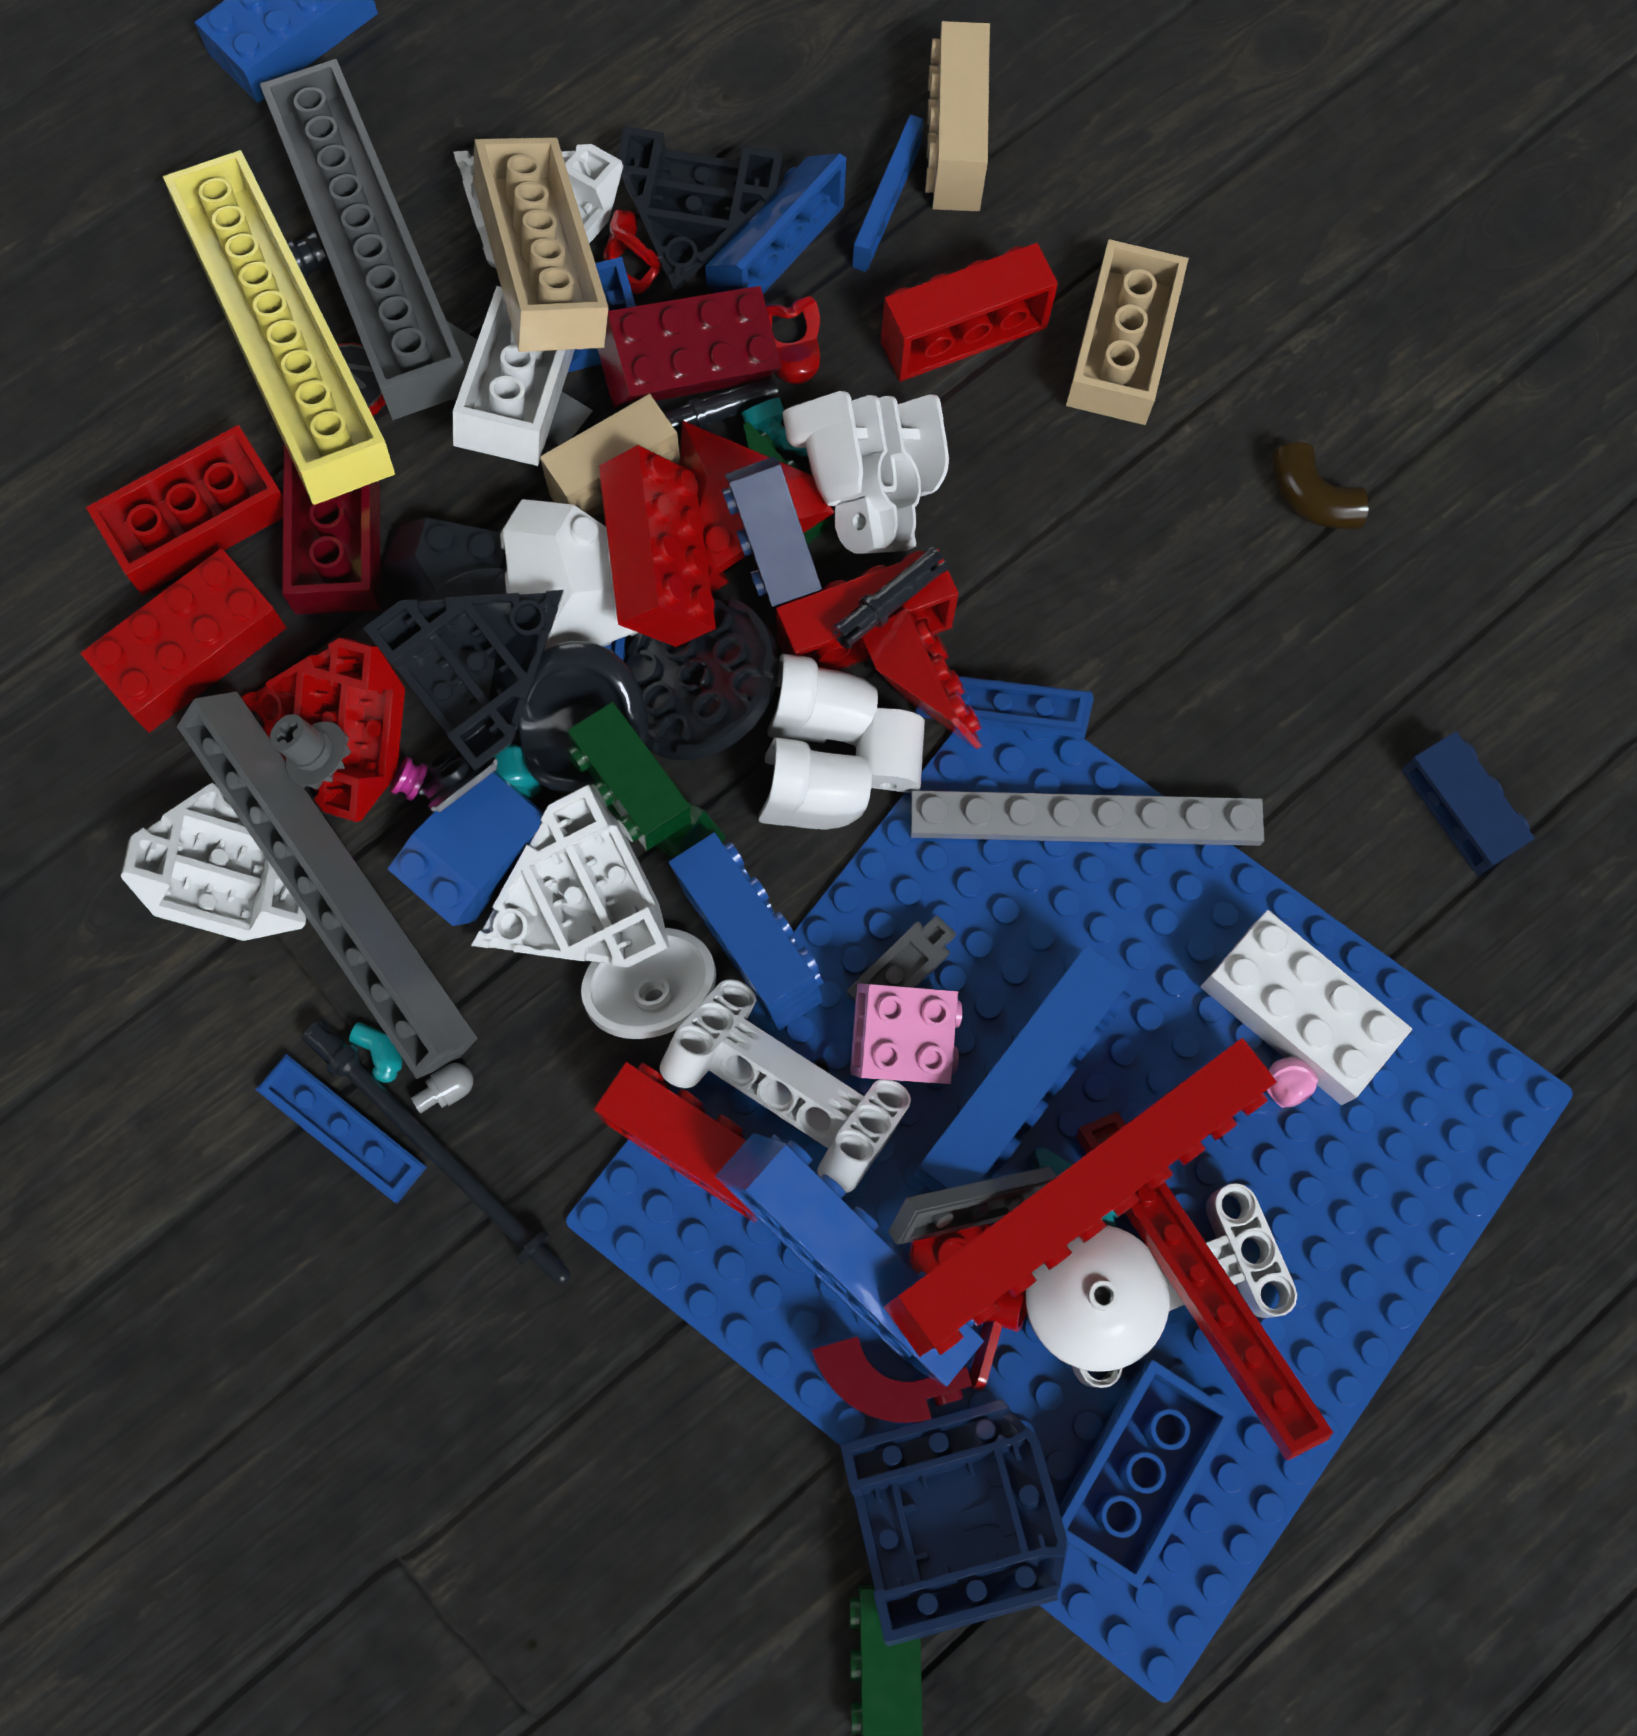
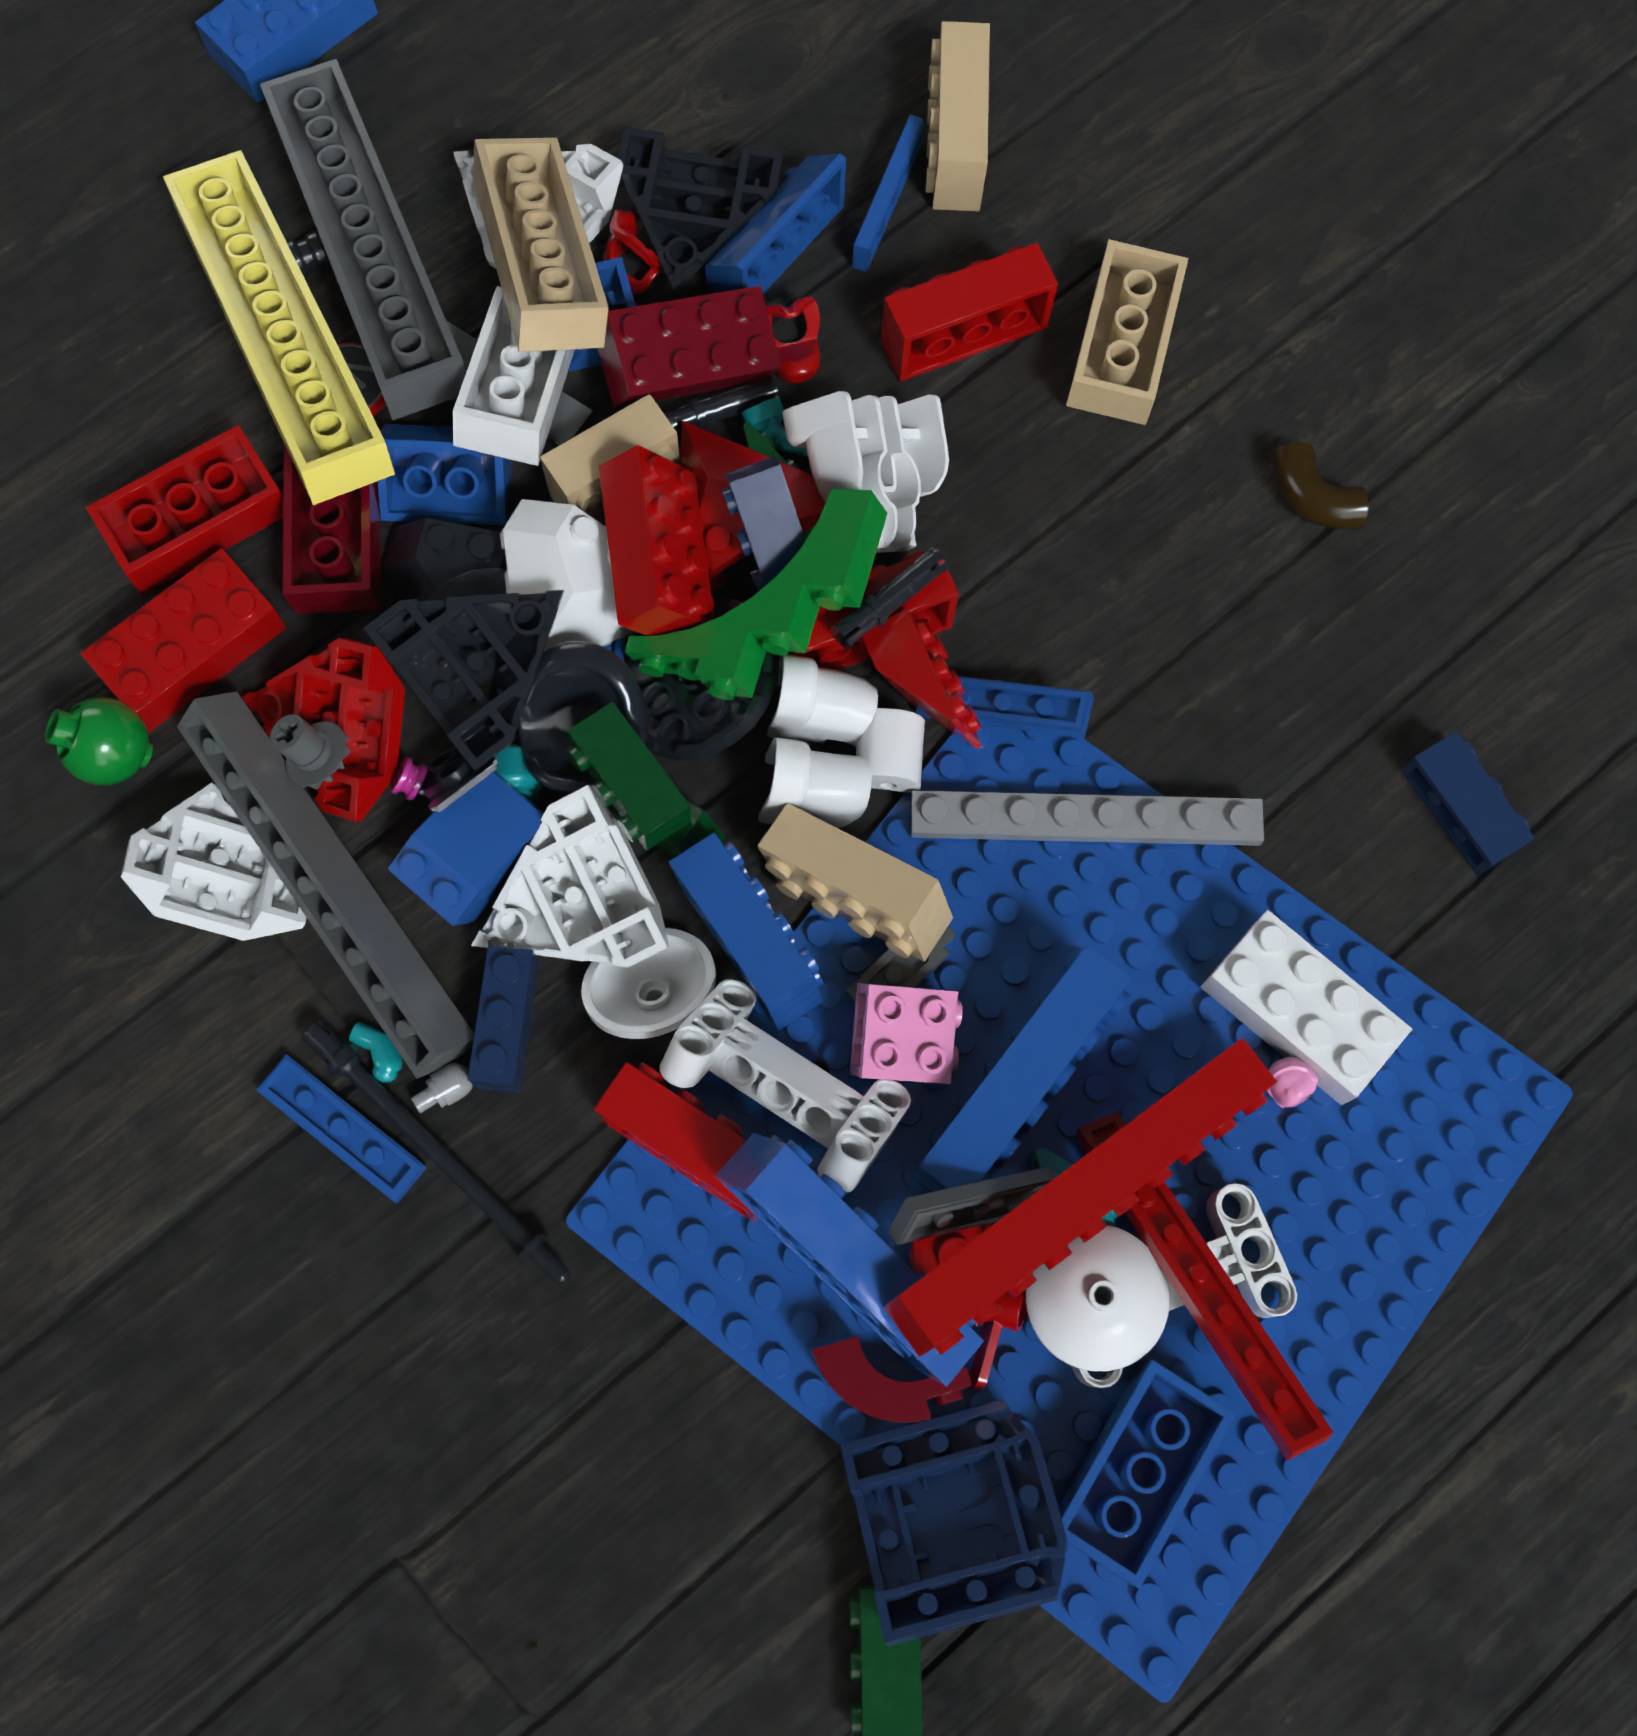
none -> green brick [45,697,153,786]
none -> blue slope [378,424,512,526]
none -> dark blue brick [468,946,540,1093]
none -> green arch [624,489,888,700]
none -> tan brick [758,803,953,962]

